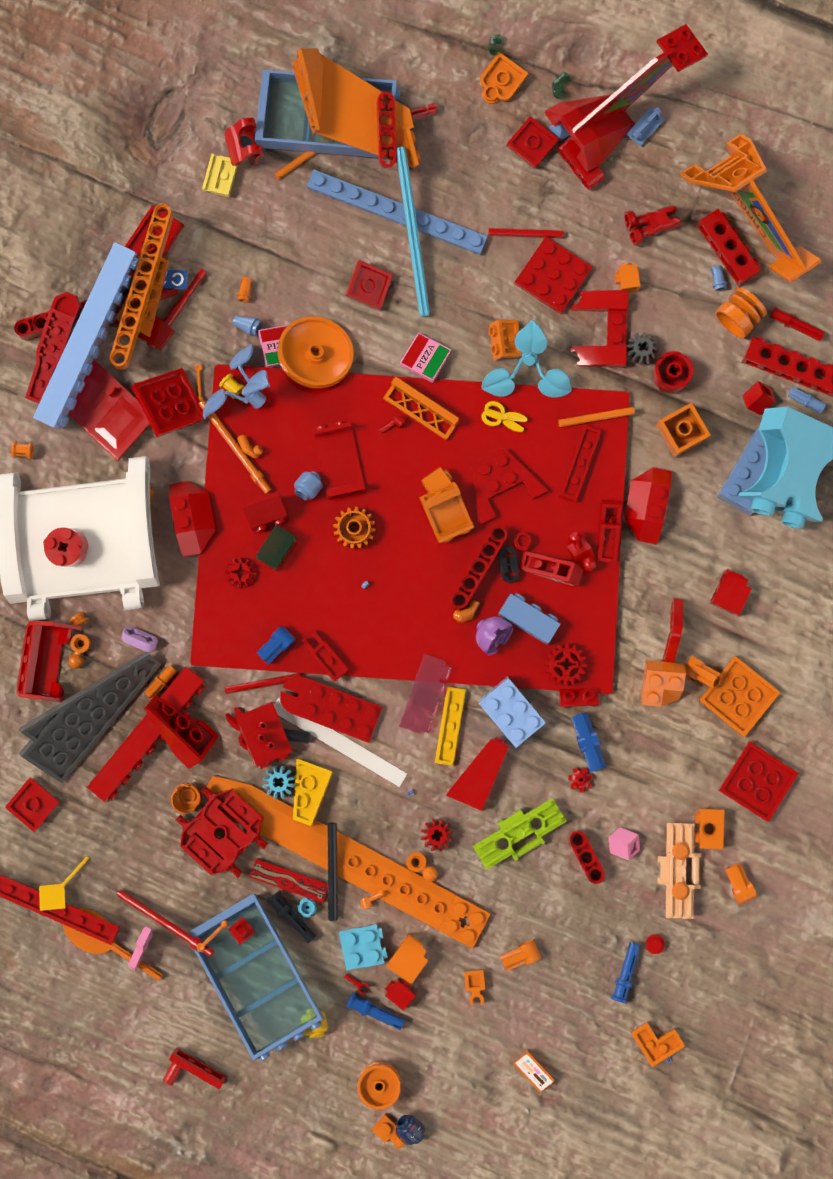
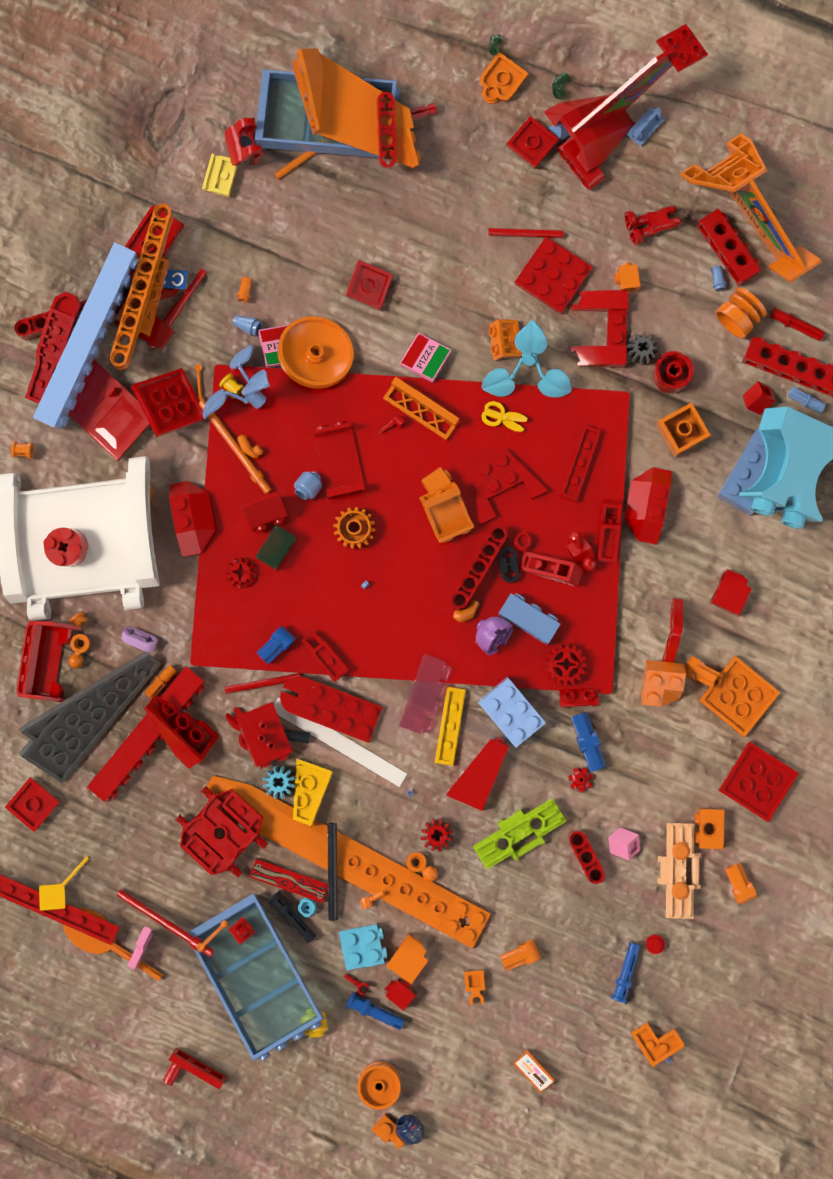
orange hair [171,783,201,814] -> none
medium blue plate [307,169,487,255] -> none
medium azure axle [396,147,430,317] -> none
orange bar [558,407,635,427] -> none

